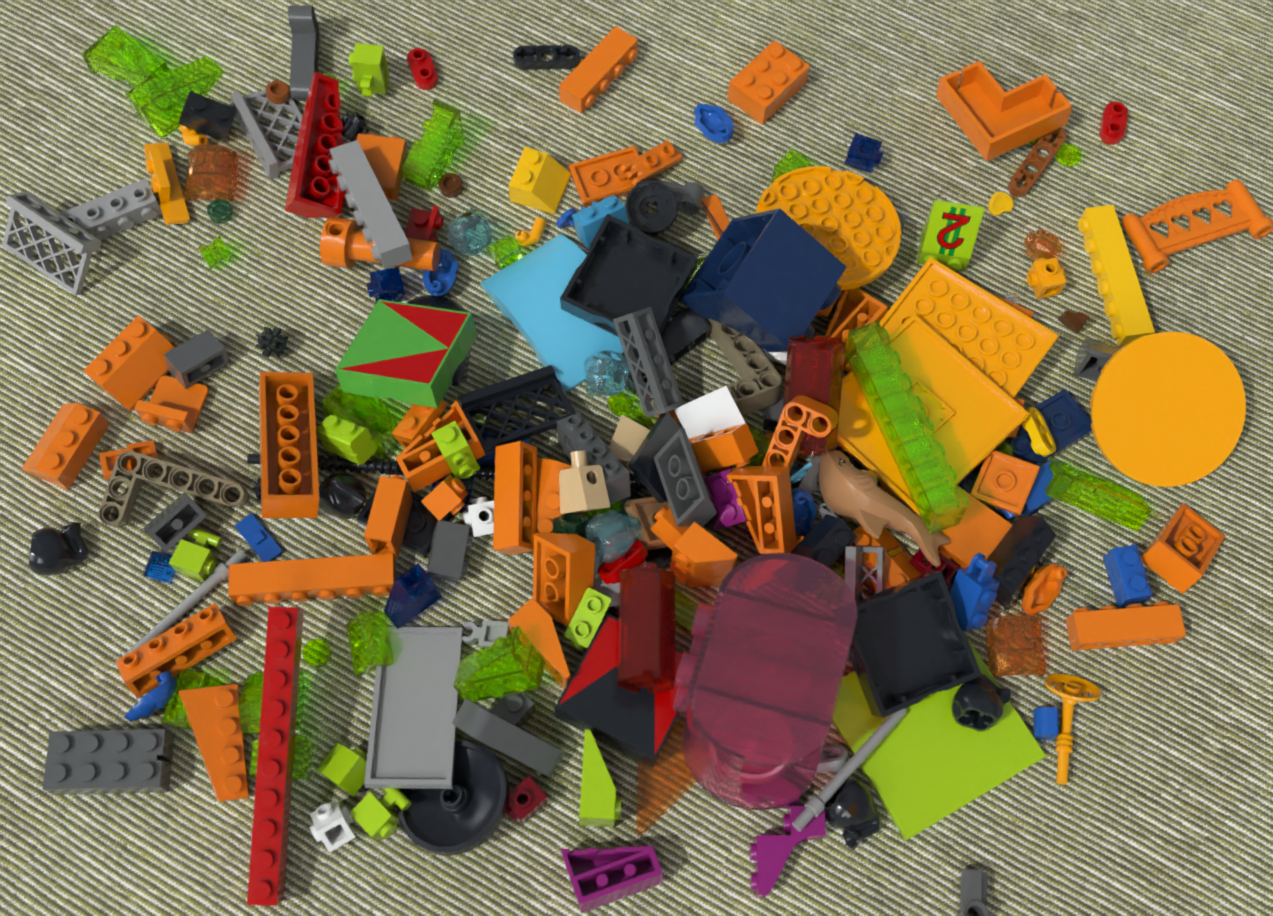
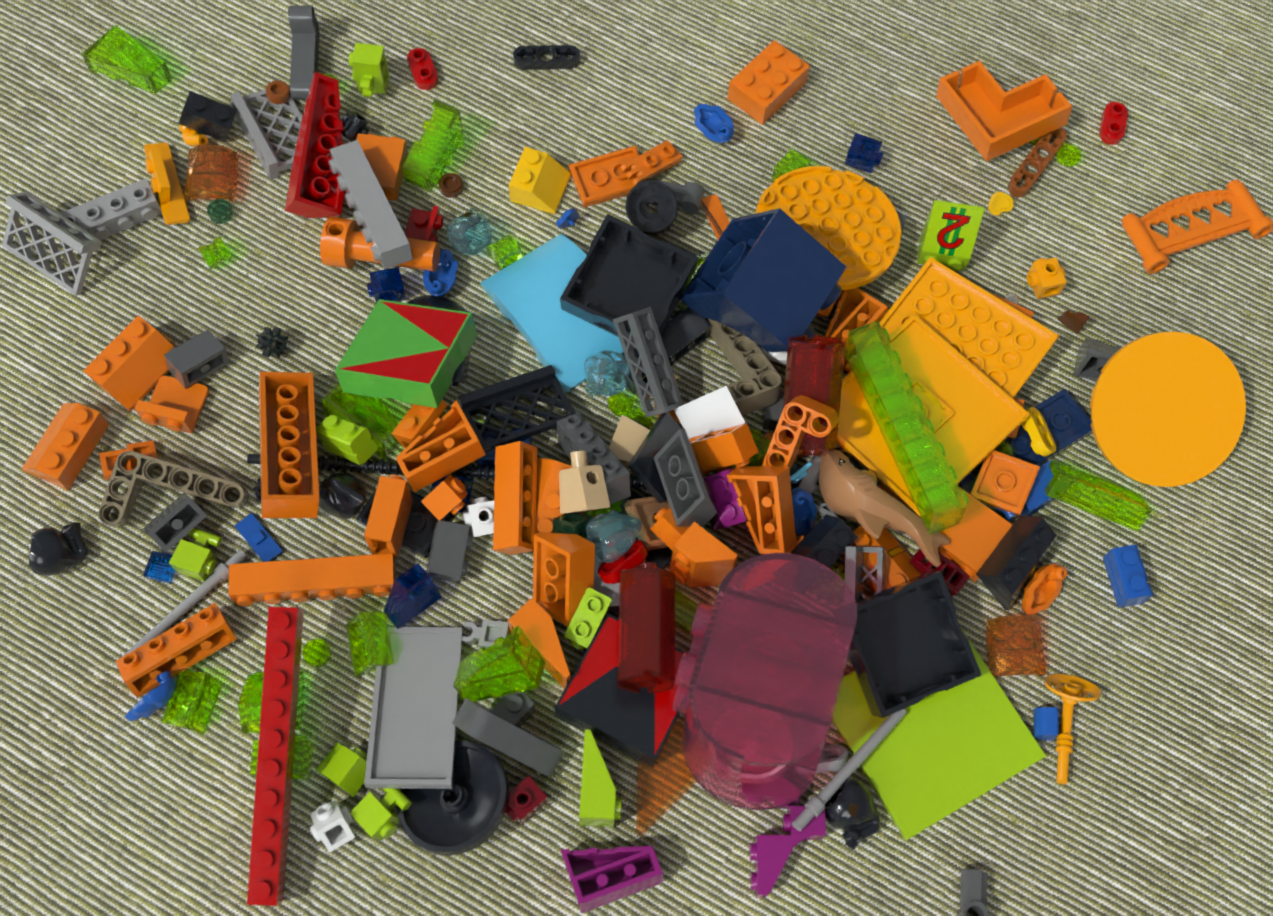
dark grey piece [43,729,174,795] -> none
clear neon green wedge [125,56,223,140] -> none
orange wing [178,684,248,802] -> none
lime bracket [431,421,480,480] -> none
light orange arm [515,218,546,247] -> none
orange brick [559,26,639,114] -> none
dark azure brick [572,195,629,250] -> none
blue brick [950,553,1000,632] -> none
black piece [951,674,1011,731] -> none
clear orange head [1023,228,1062,261] -> none
orange brick [1065,602,1186,651] -> none
yellow brick [1078,205,1155,347] -> none
orange slope [1141,503,1225,594] -> none

